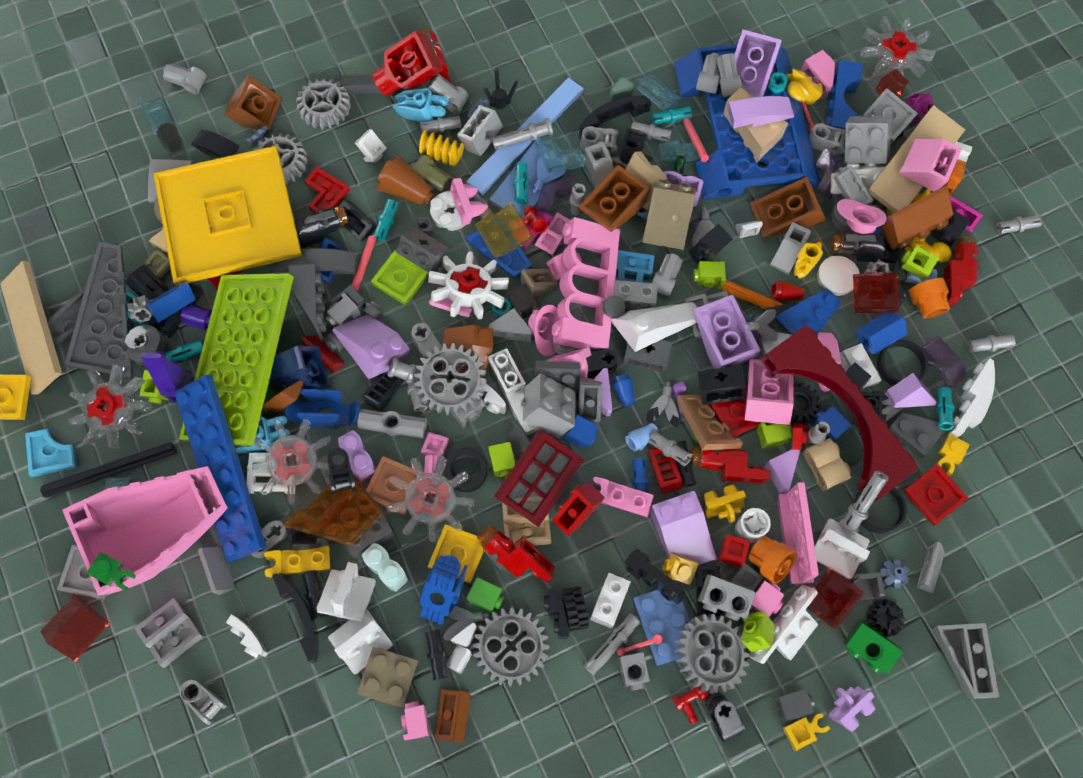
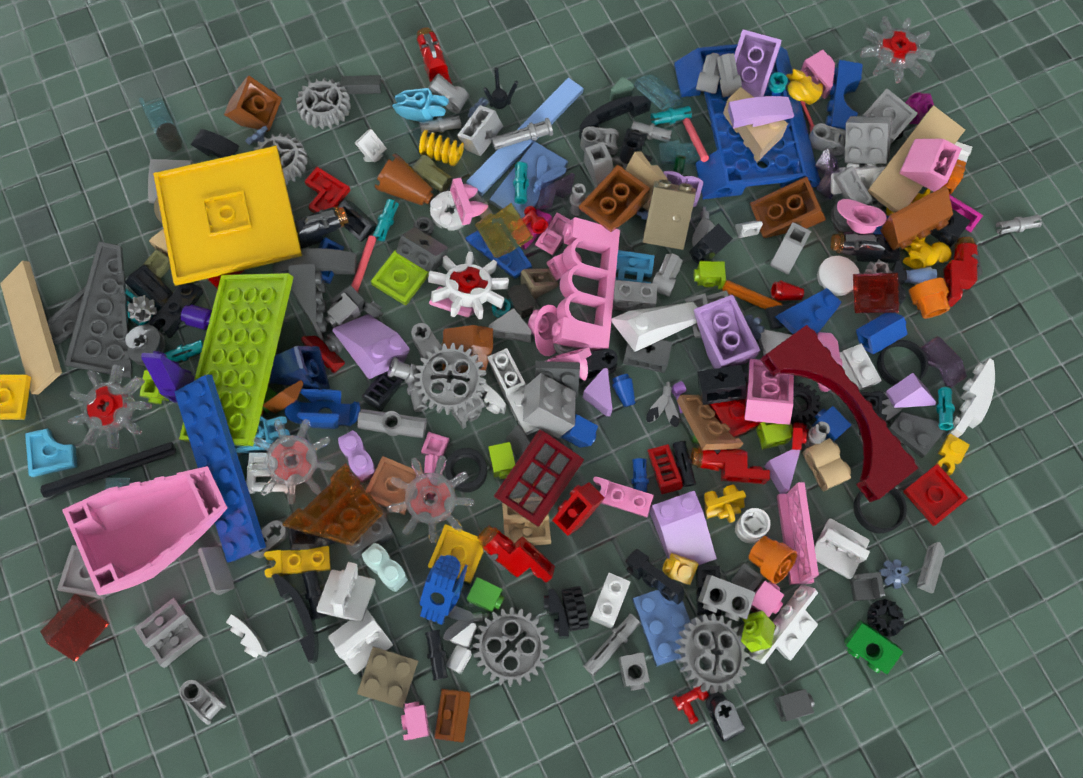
green plate [86,552,136,590] -> none
blue slope [146,281,195,323] -> none
light grey piece [163,63,207,94] -> none
black piece [328,448,356,495] -> none
red brick [372,31,443,96] -> none
clear light blue tile [534,136,587,173] -> none
dark grey slope [578,377,602,422] -> none
dark grey tile [602,295,625,318] -> none
coral hinge [617,634,663,656] -> none
light blue cone [625,423,659,452] -> none
light grey pin [648,431,692,466] -> none
red brick [717,534,750,568] -> none
light grey piece [745,309,778,341] -> none
yellow plate [783,714,830,751] -> none
yellow animal [794,241,823,279] -> none
clear red slope [807,569,865,630] -> none
lavender hips [828,686,876,731] -> none
light grey pin [839,471,889,535] -> none
black piece [845,362,872,391] -> none
clear red piece [876,68,909,97] -> none
lime brick [901,246,939,281] -> none
light grey wedge [931,623,999,700] -> none
light grey pin [968,334,1016,353] -> none

